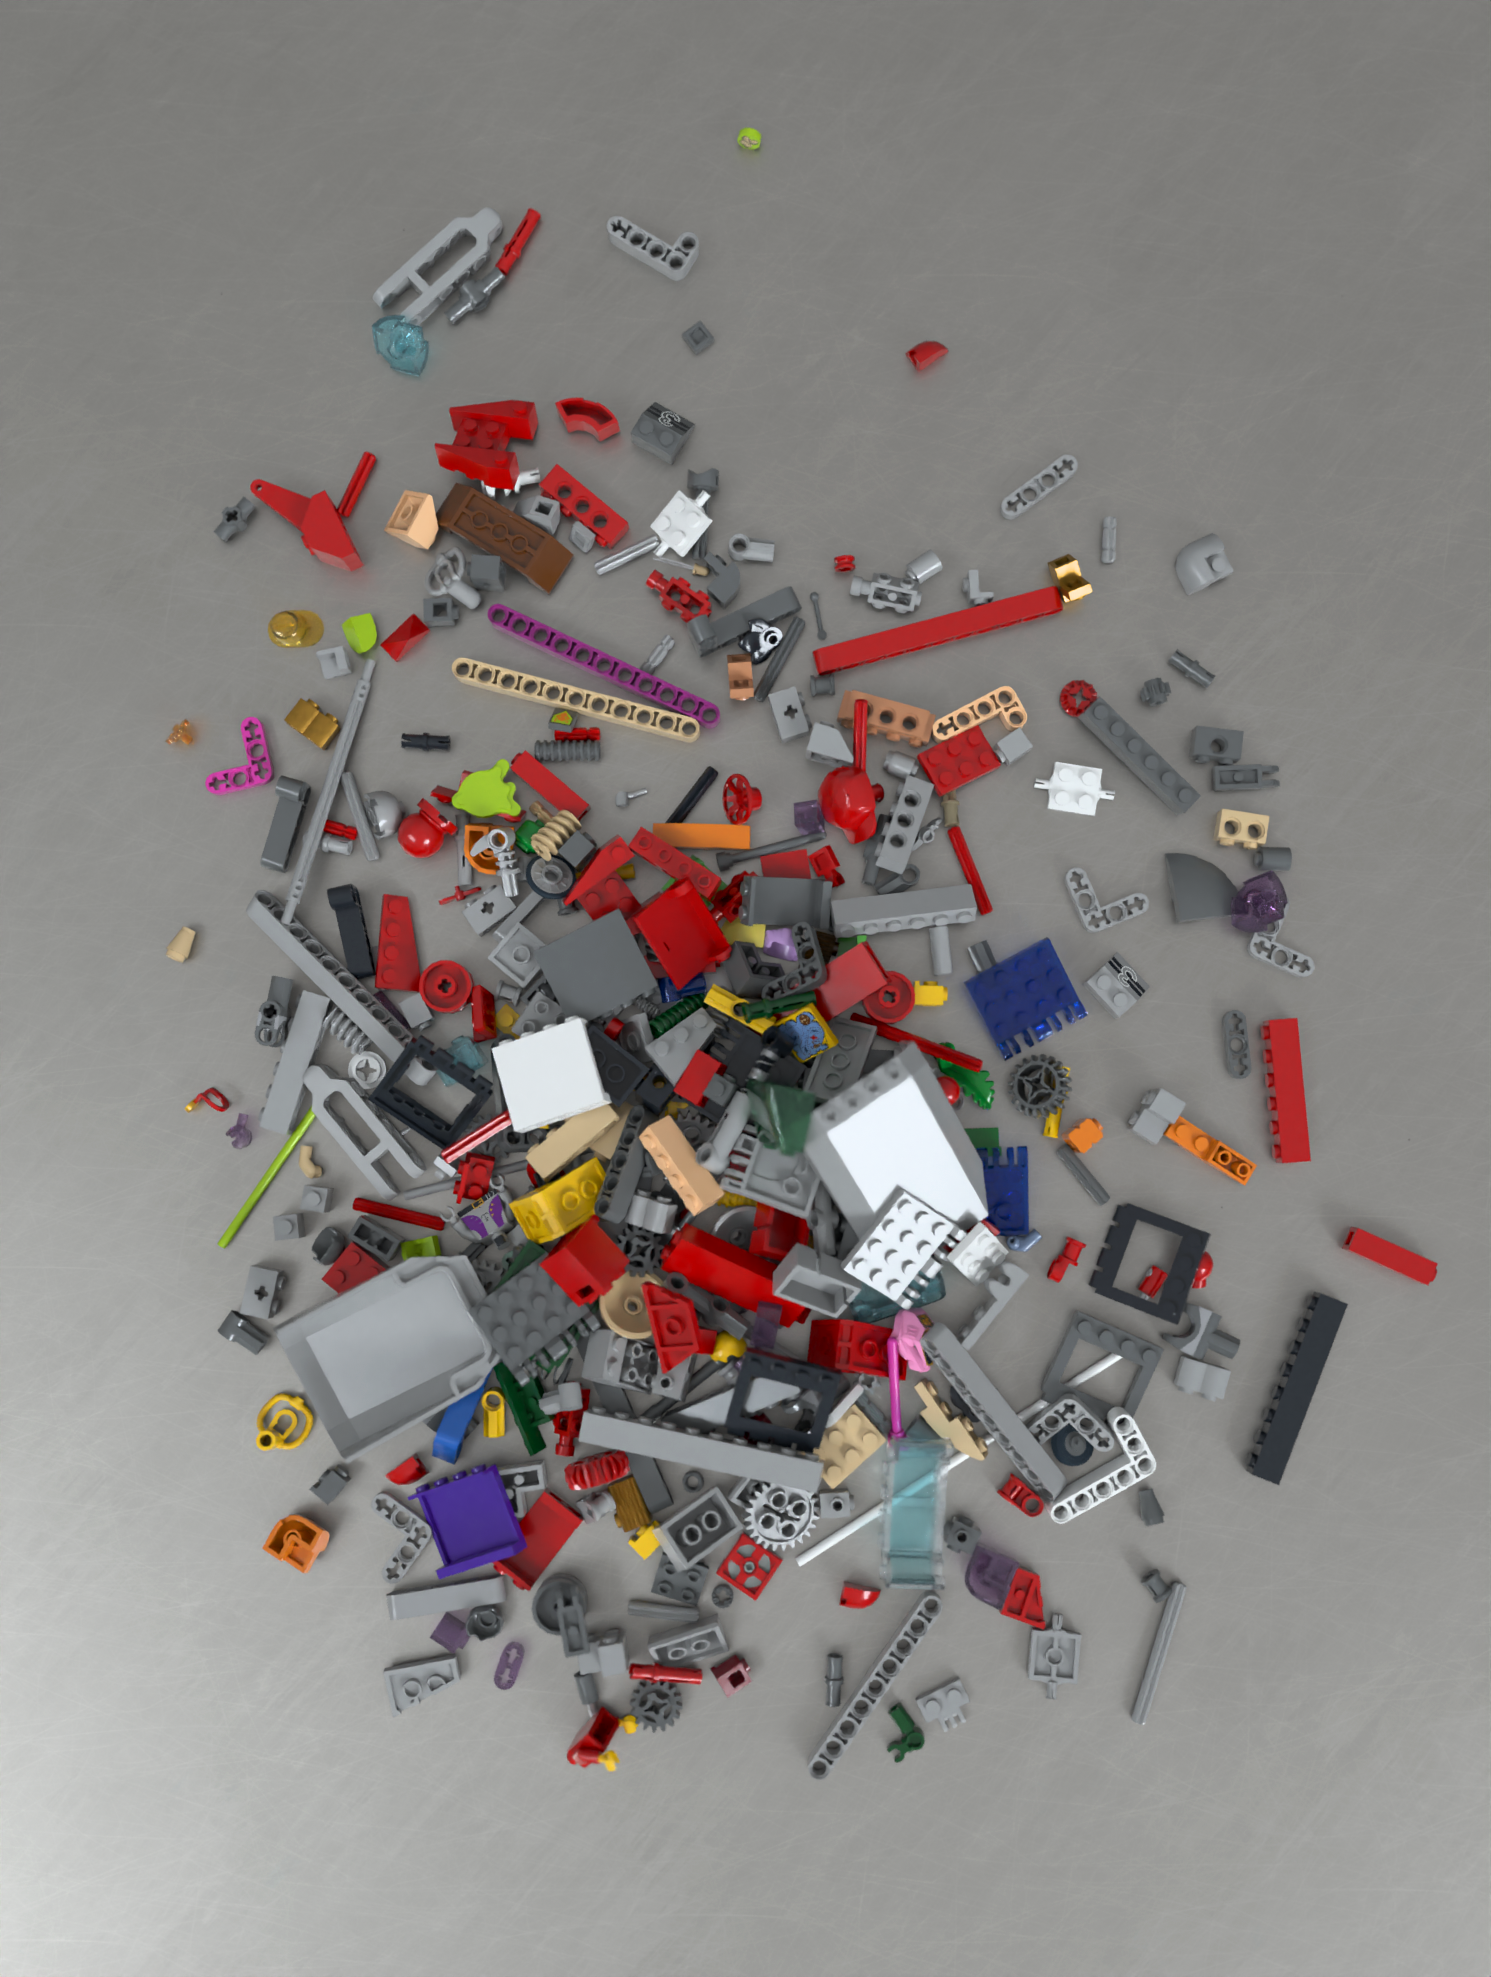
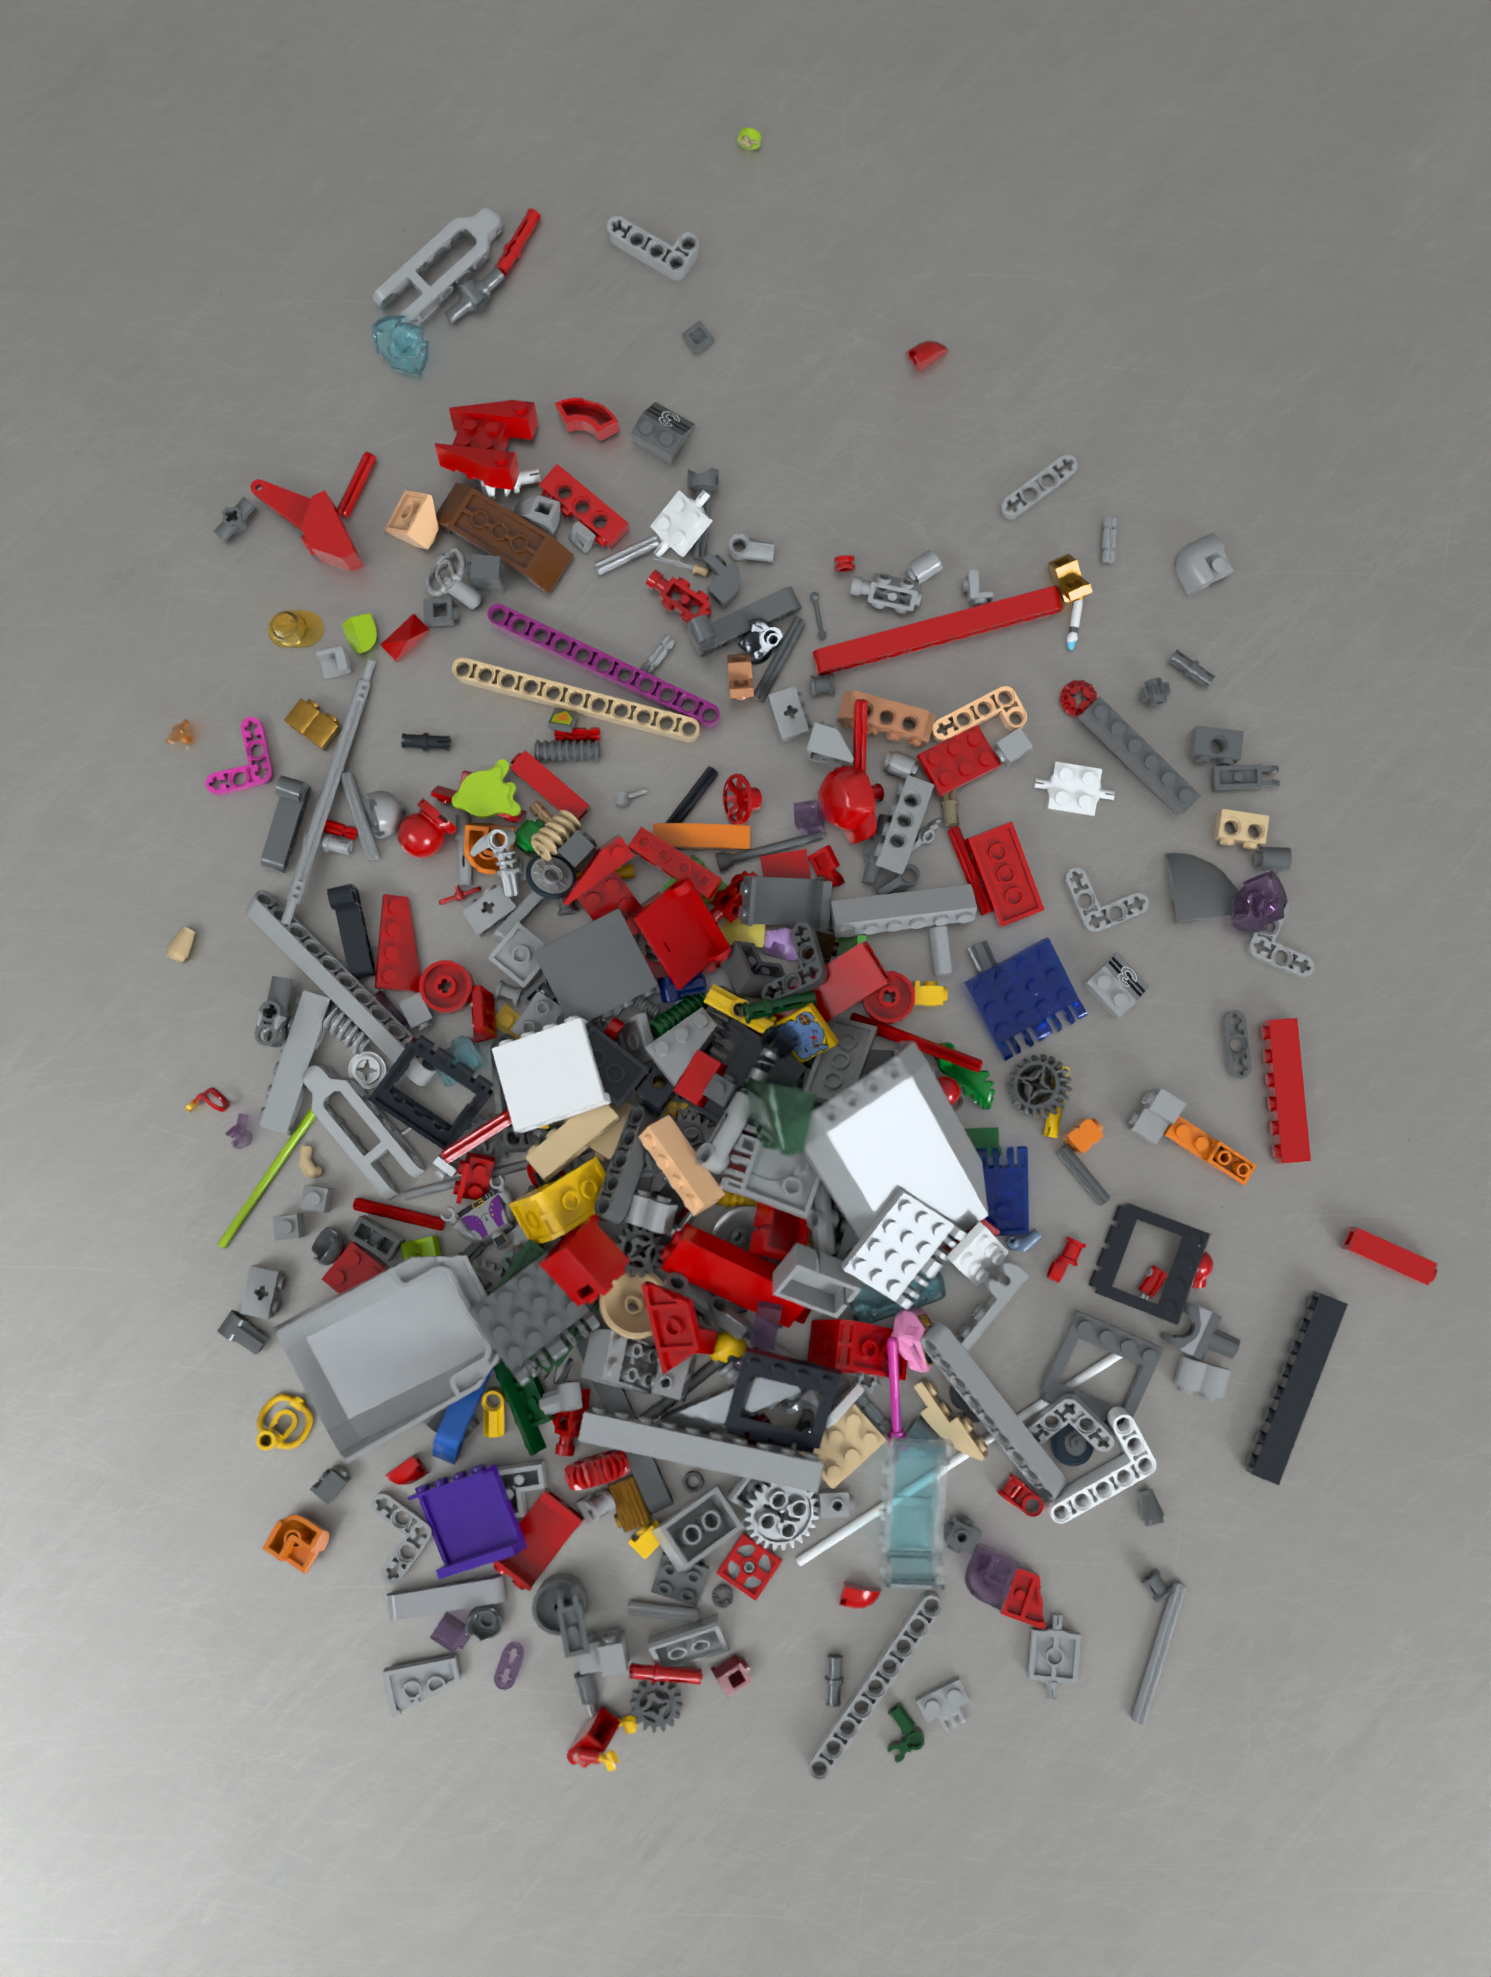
none -> red hinge [965,821,1045,927]
none -> white piece [1067,599,1083,650]

